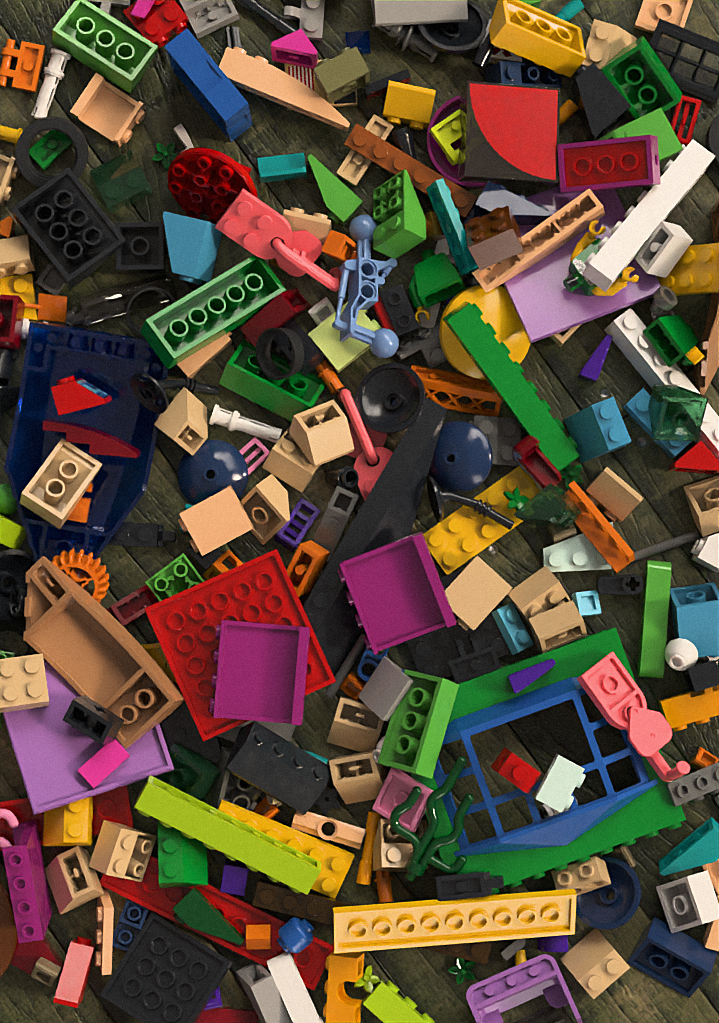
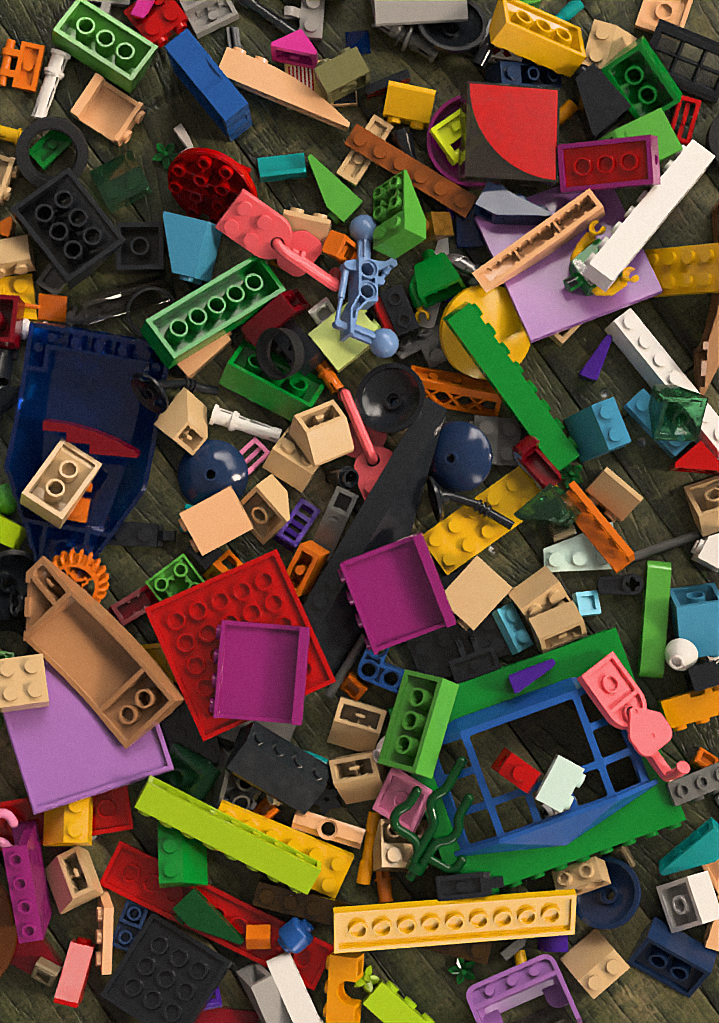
red slope [51,376,112,416] -> none
black brick [63,695,124,745] -> none
dark pink tile [77,739,130,789] -> none
tan slope [89,820,157,882] -> none
dark purple brick [220,858,249,896] -> none
light grey slope [358,656,414,721] -> none
teal plate [426,178,478,276] -> none
reddish brown brick [464,205,524,270] -> none
green plant [503,487,530,514] -> none
white brick [634,221,693,278] -> none
green torso [643,285,705,368] -> none

